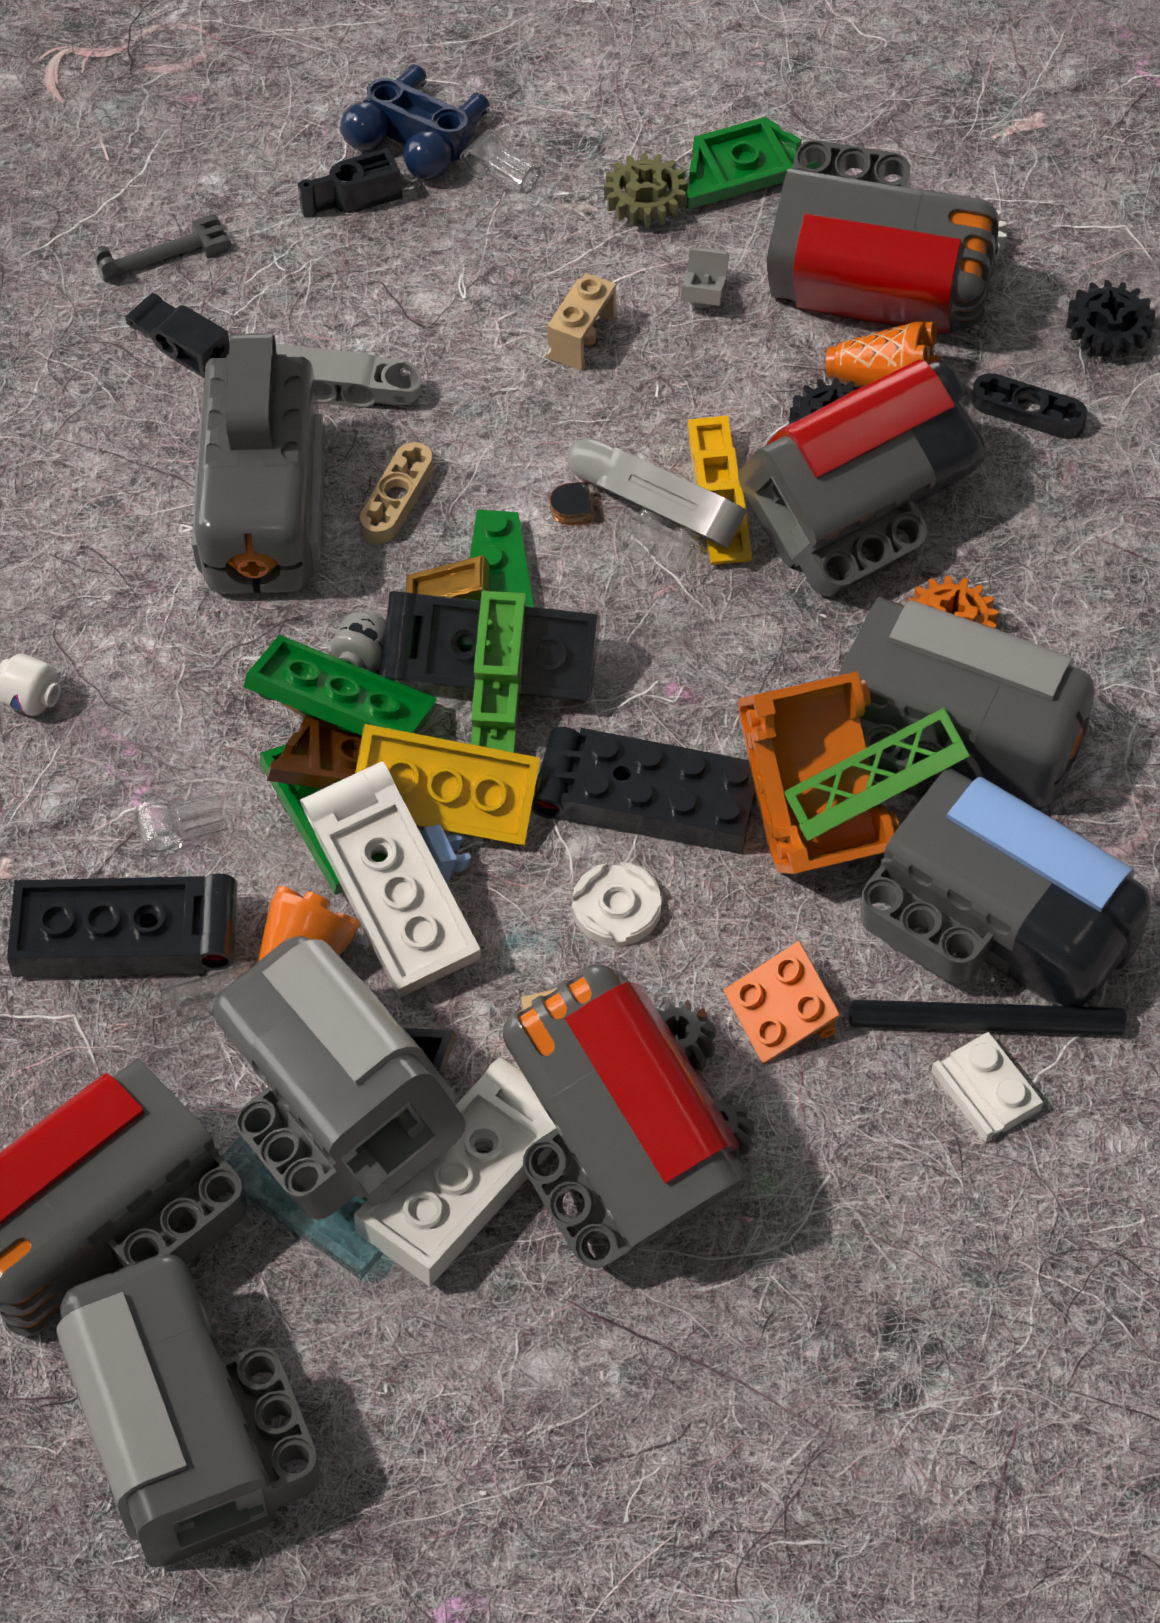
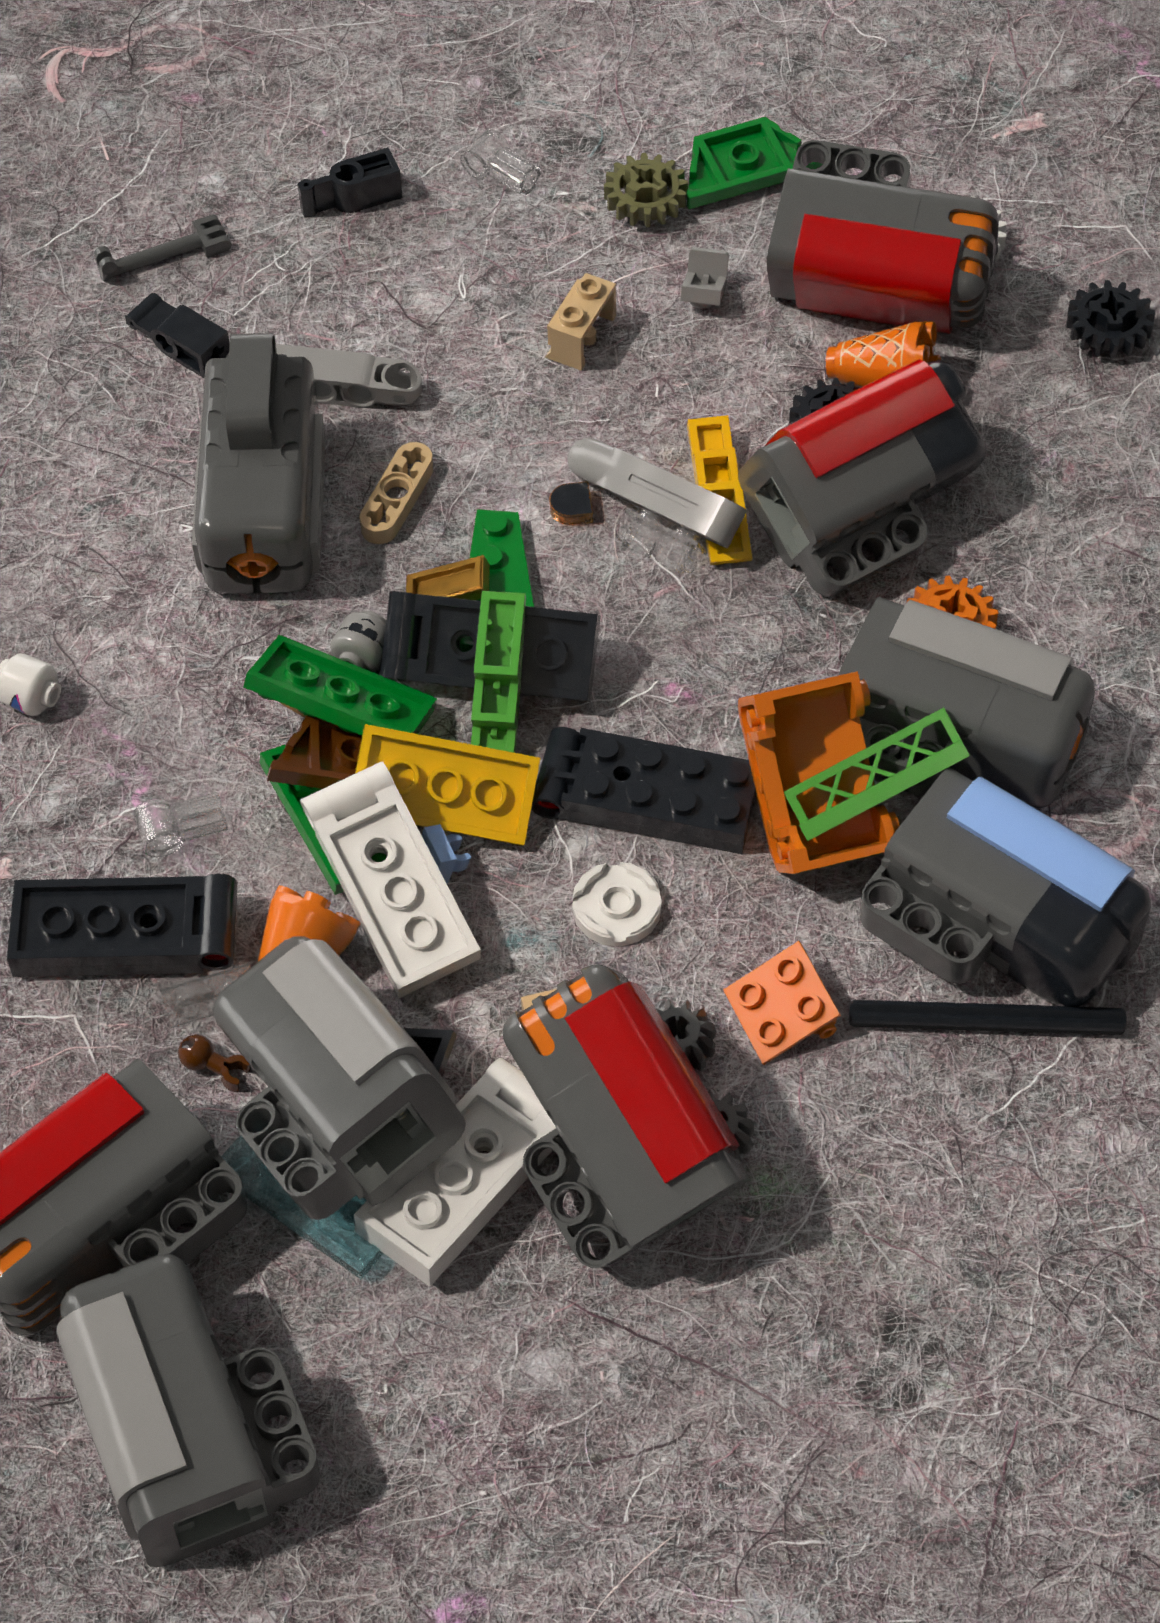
dark blue piece [340,64,490,180] -> none
white plate [931,1032,1043,1143] -> none
black beam [971,373,1088,439] -> none
none -> reddish brown arm [178,1034,251,1092]

